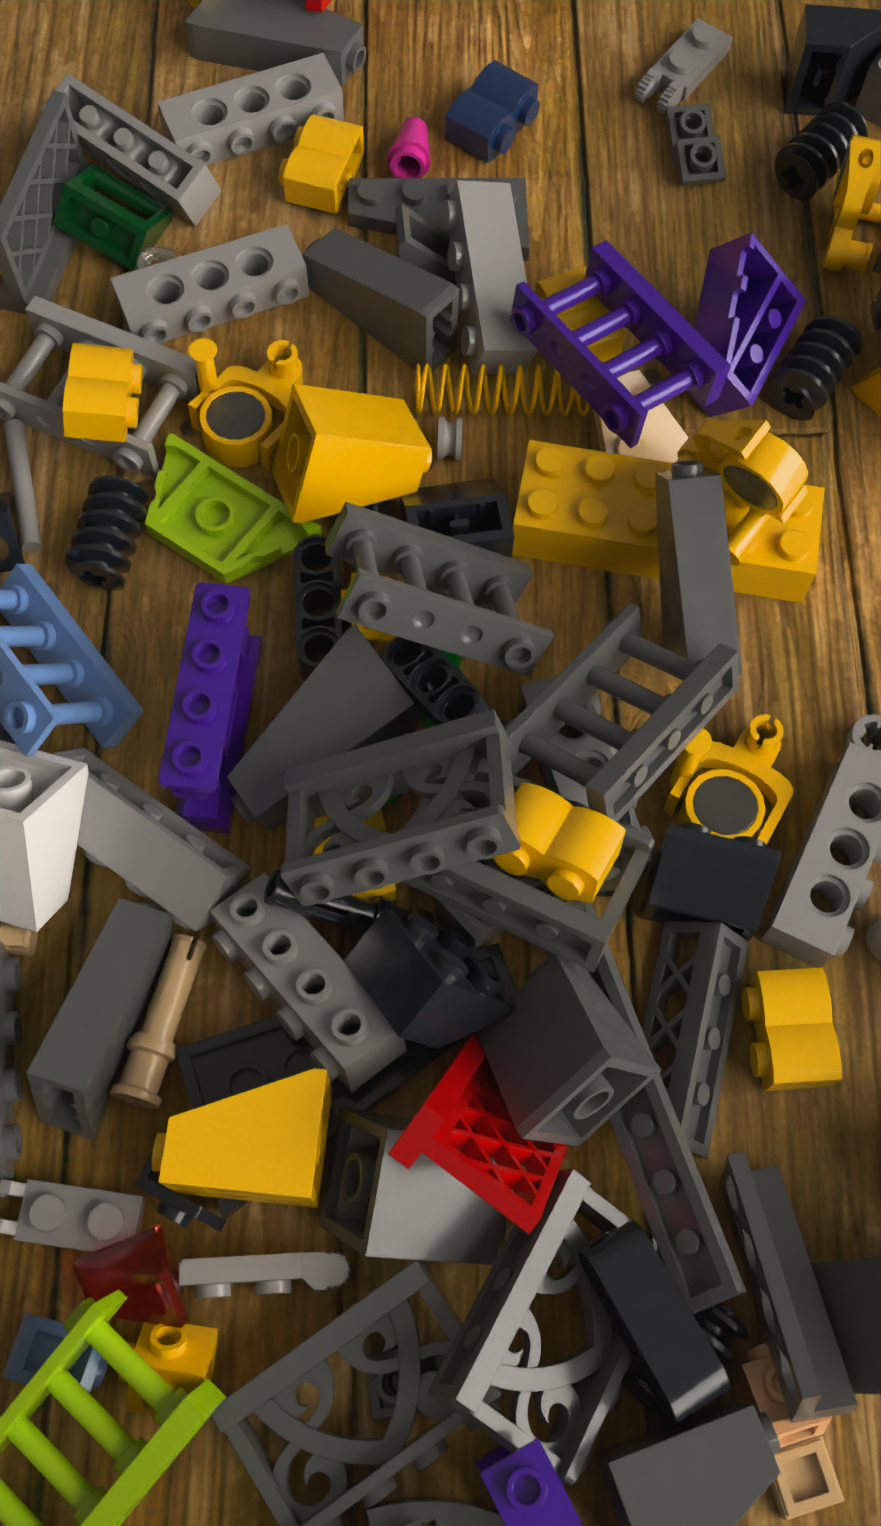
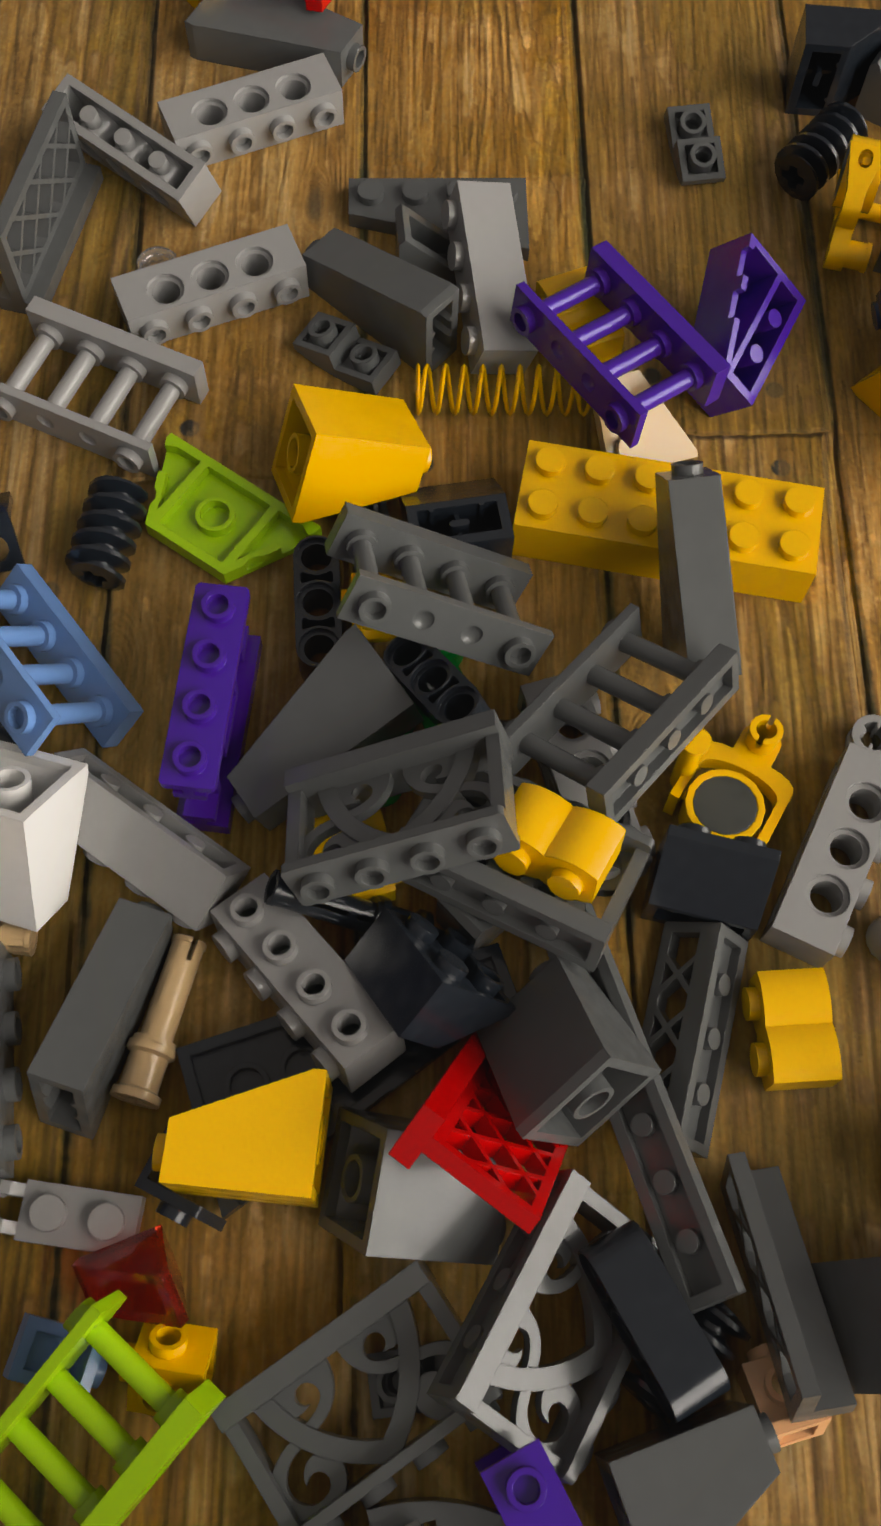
light grey bar [4,419,42,553] -> none
dark green tile [53,164,174,271] -> none
yellow brick [62,343,143,442] -> none
light grey hinge [179,1251,352,1299] -> none
yellow piece [188,338,303,472] -> none
yellow brick [278,114,364,214] -> none
dark pink cone [387,117,431,178] -> none
light grey bush [437,416,463,461] -> none
dark blue brick [445,60,540,163] -> none
light grey hinge [634,18,733,114] -> none
yellow piece [667,418,808,566] -> none
black piece [767,315,863,421] -> none
tan tile [771,1435,845,1520] -> none
none -> dark grey slope [292,311,401,395]

